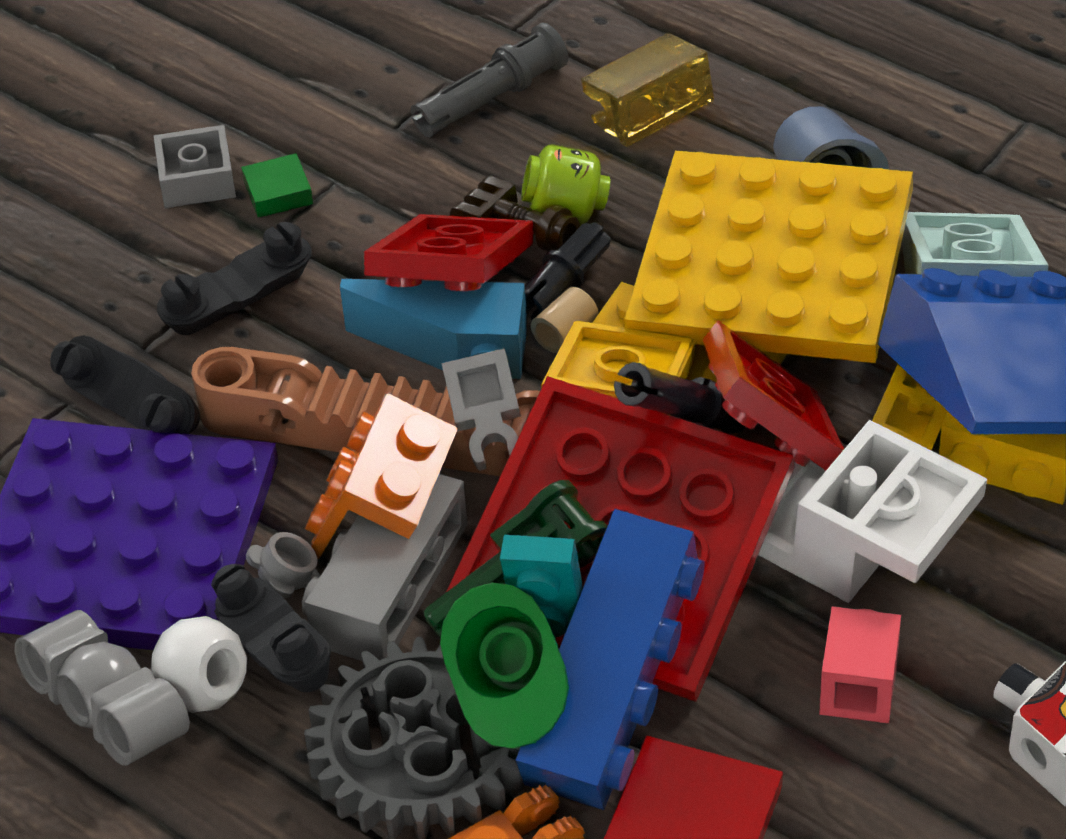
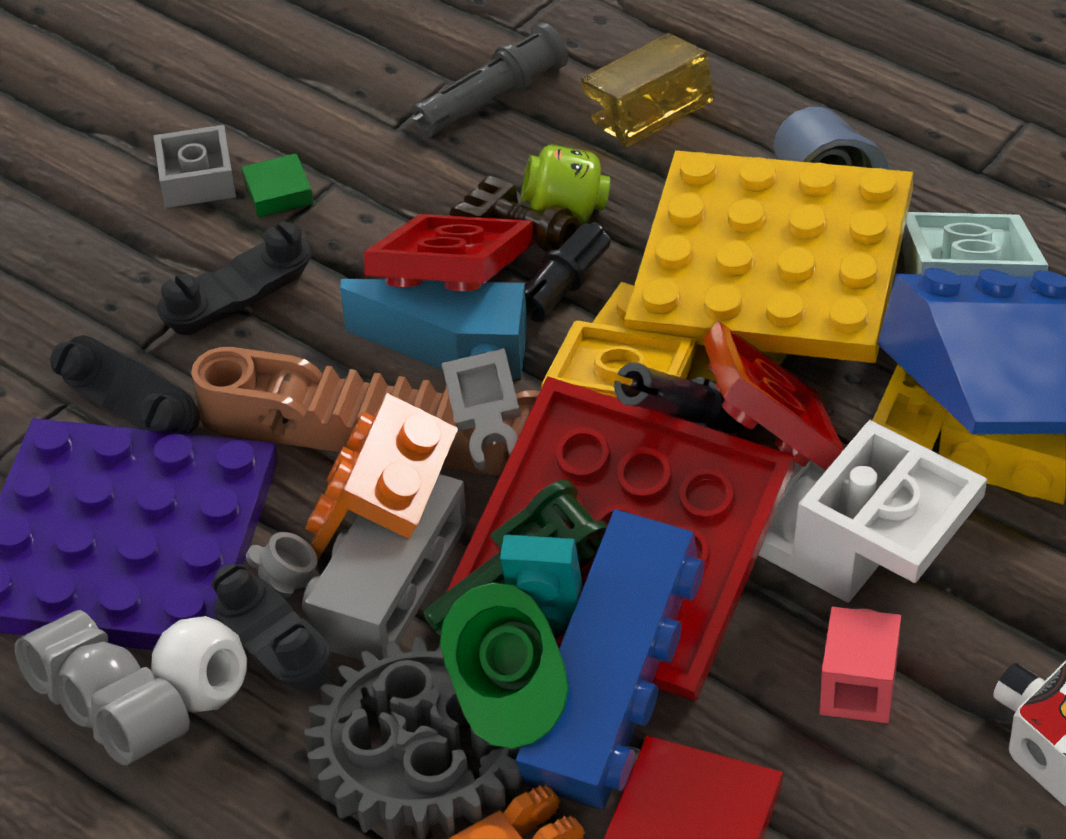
tan hinge [531,287,599,353] -> none

